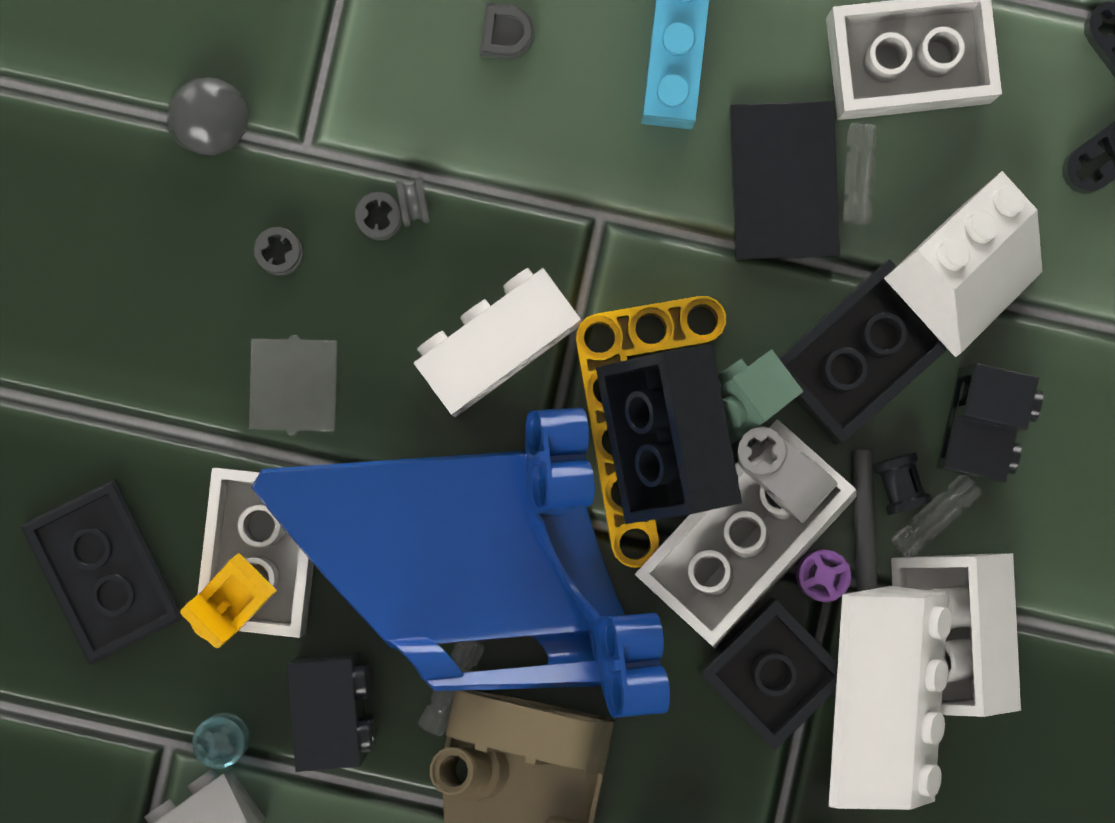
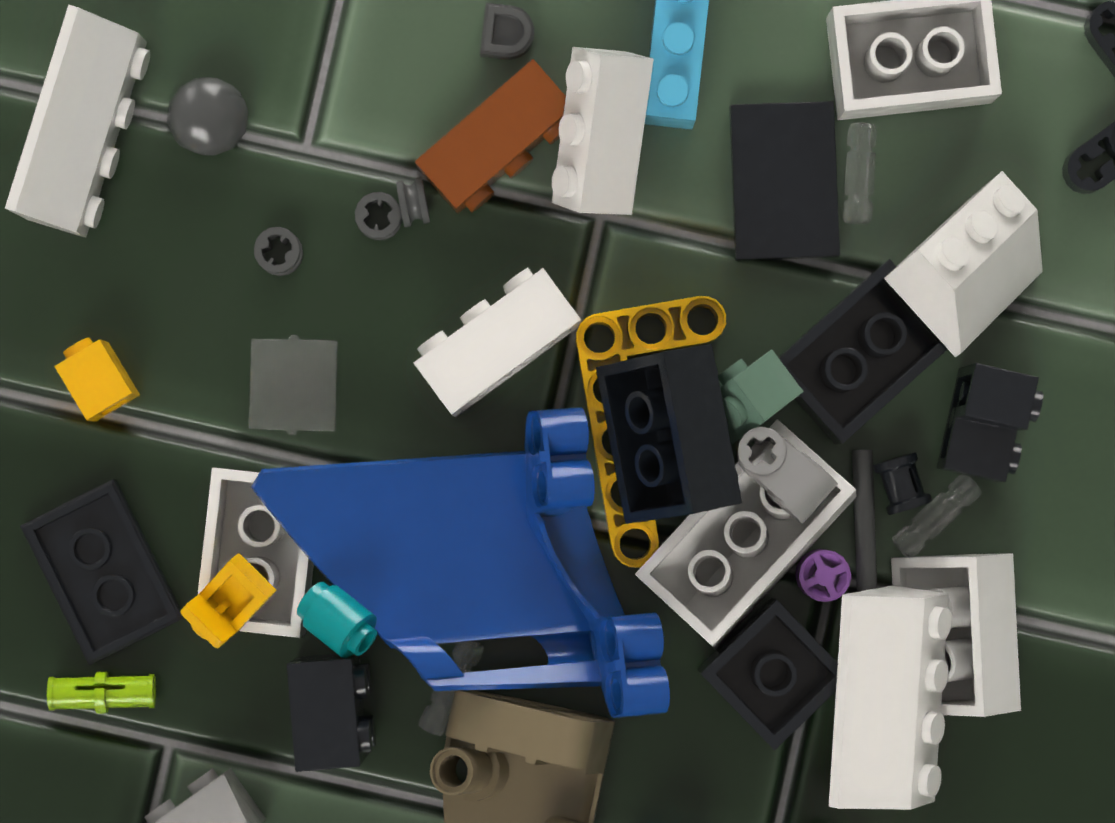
clear light blue wheel [192,713,249,769] -> none
none -> white slope [5,4,150,238]
none -> lime pin [47,672,156,714]
none -> yellow brick [54,337,140,422]
none -> teal brick [297,582,377,658]
none -> dark orange brick [415,59,566,214]
none -> white brick [552,47,654,215]

